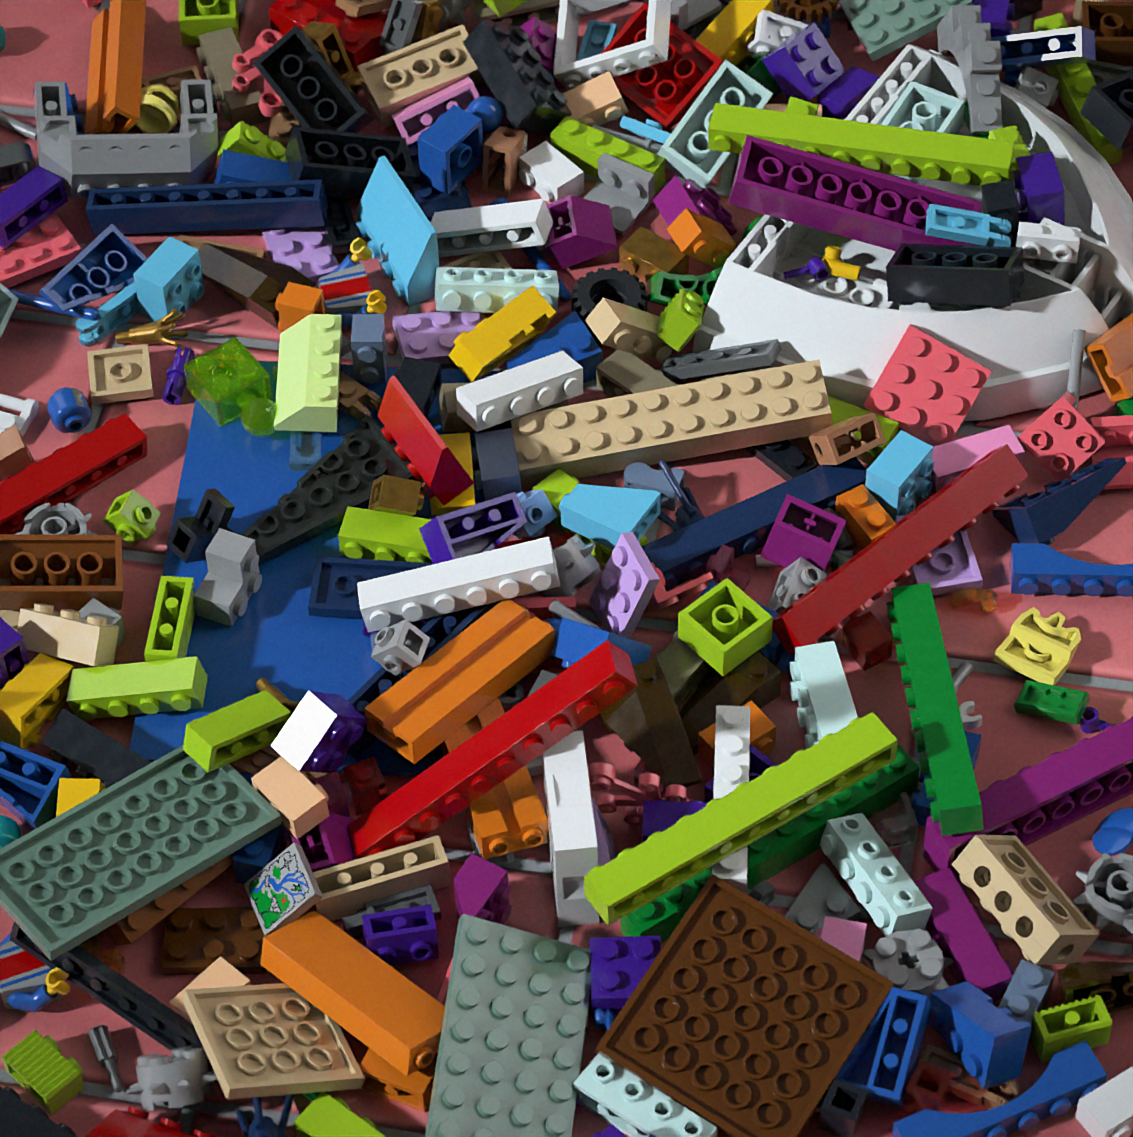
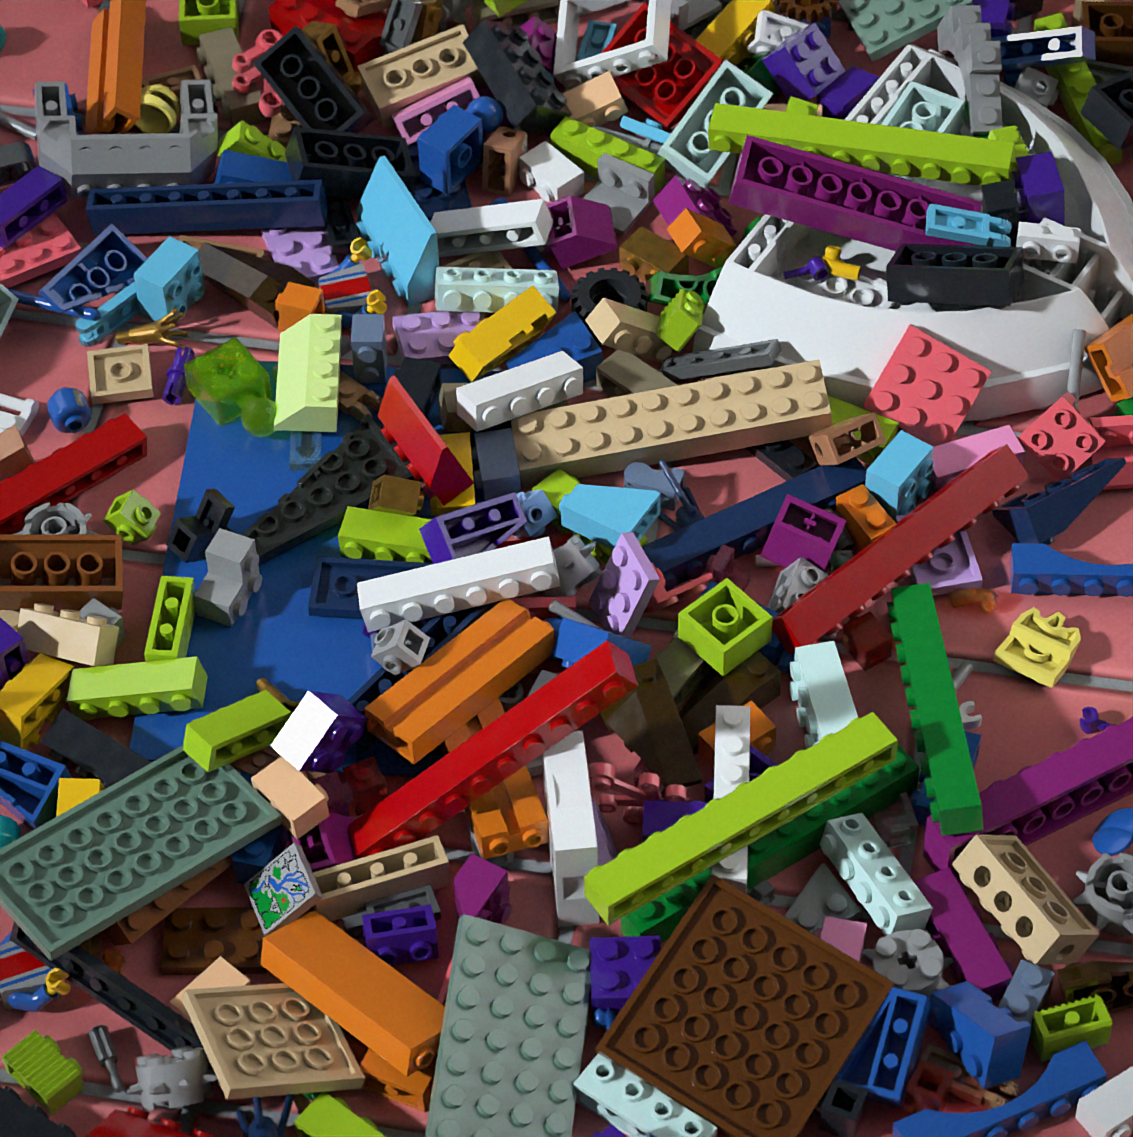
green plate [1014,680,1090,725] -> none

